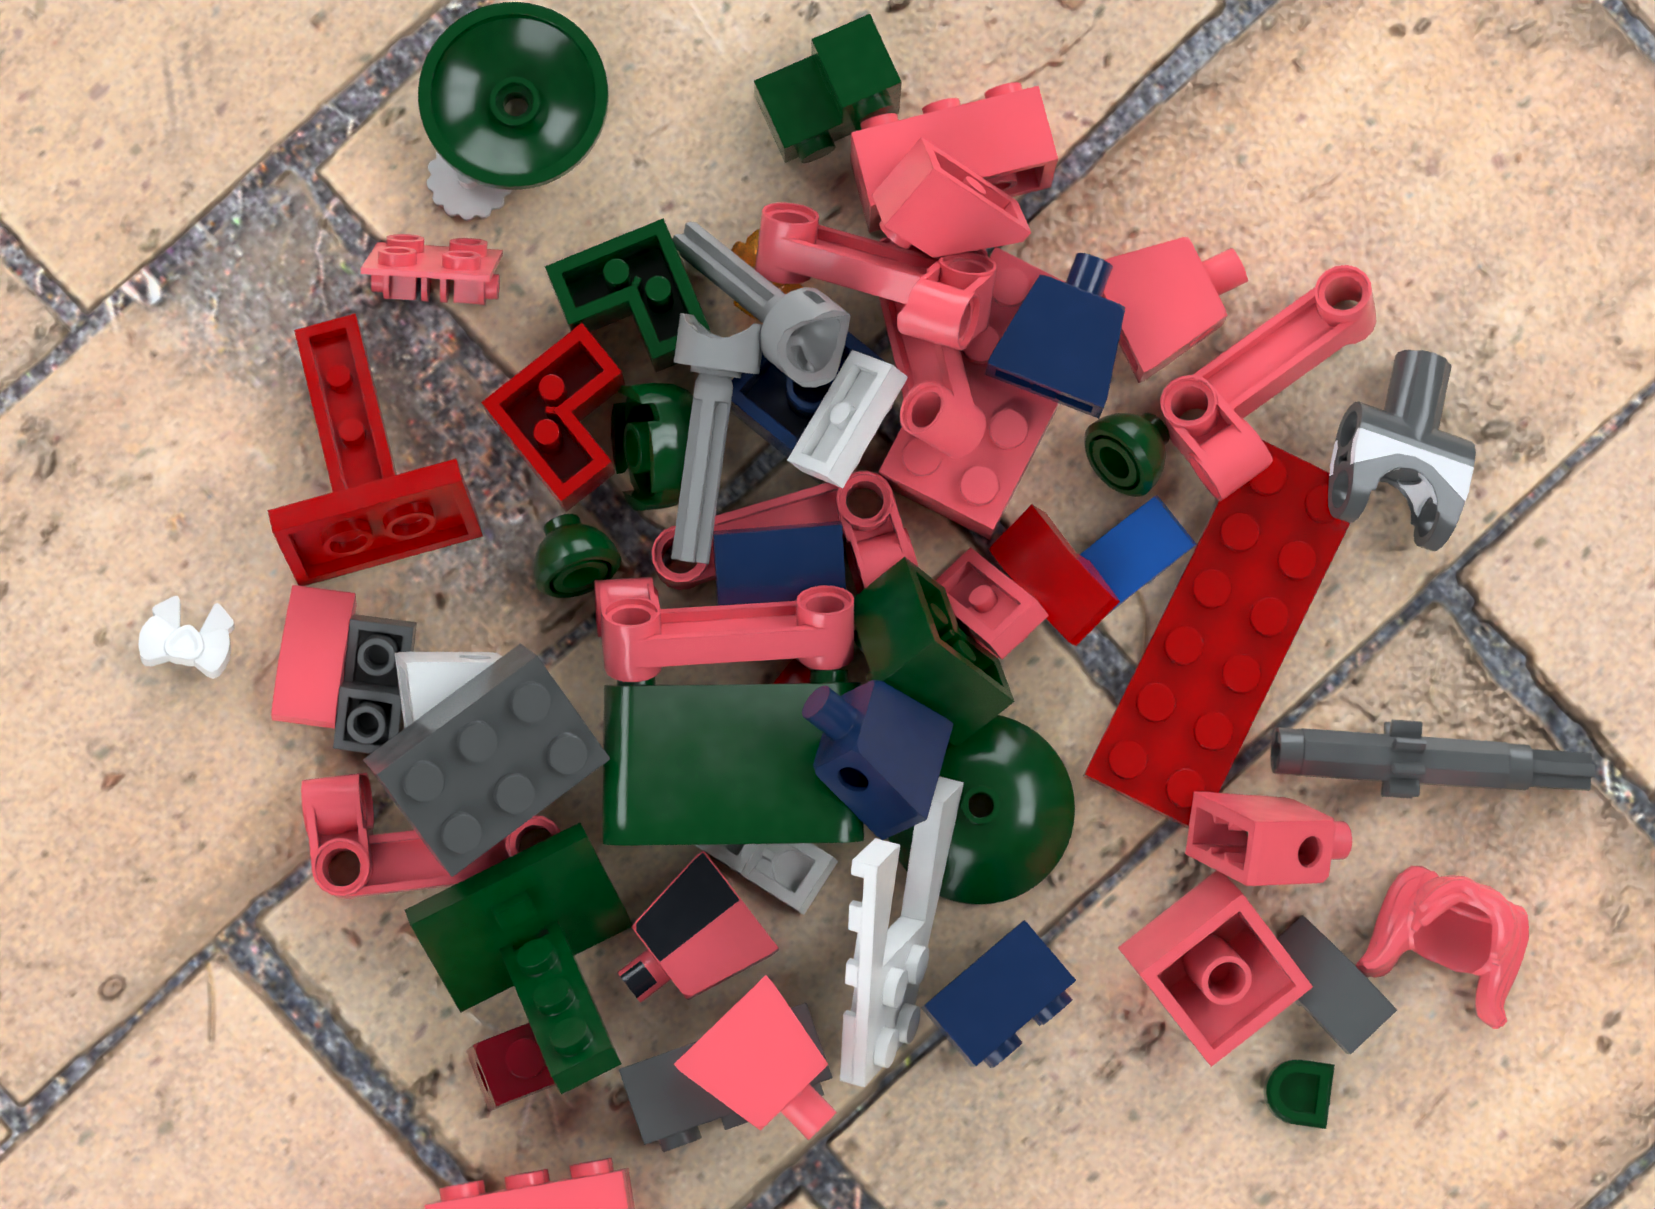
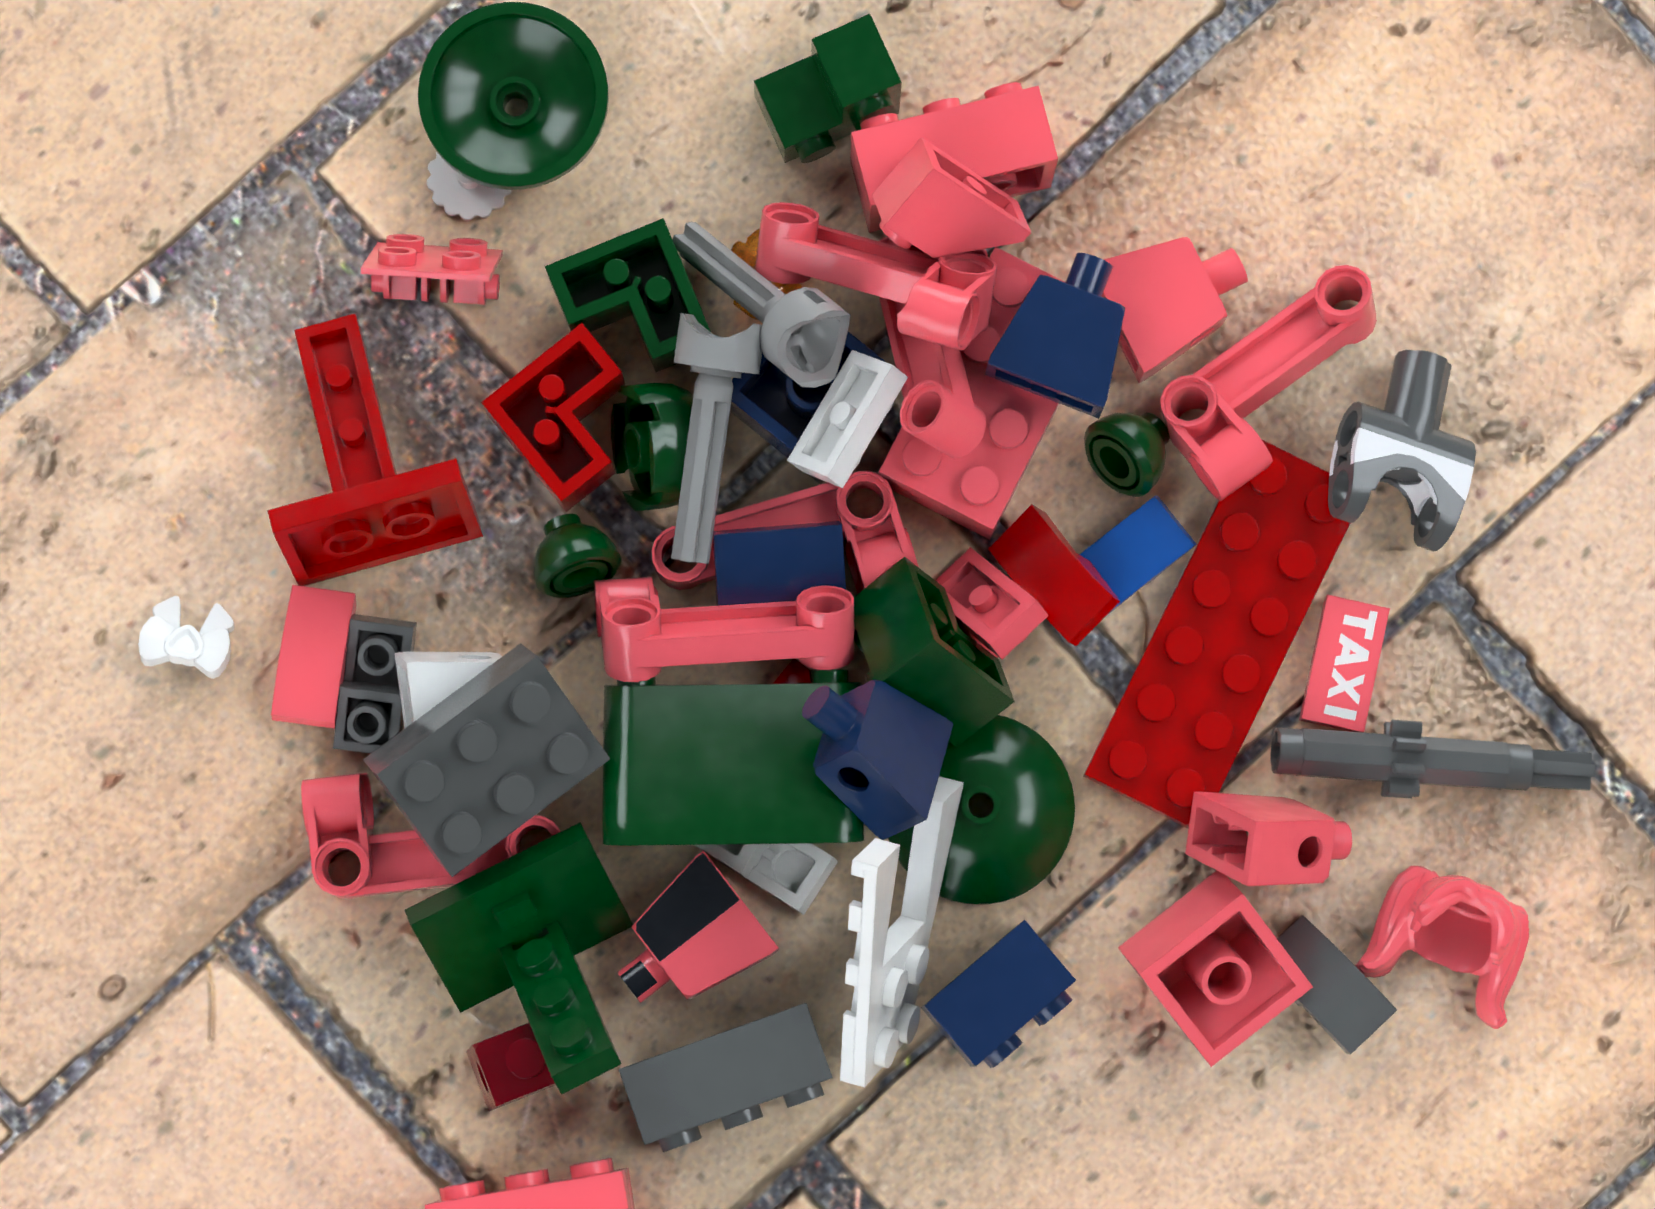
coral torso [674,975,837,1140] -> none
dark green tile [1264,1060,1335,1129] -> none
none -> coral tile [1299,595,1390,733]

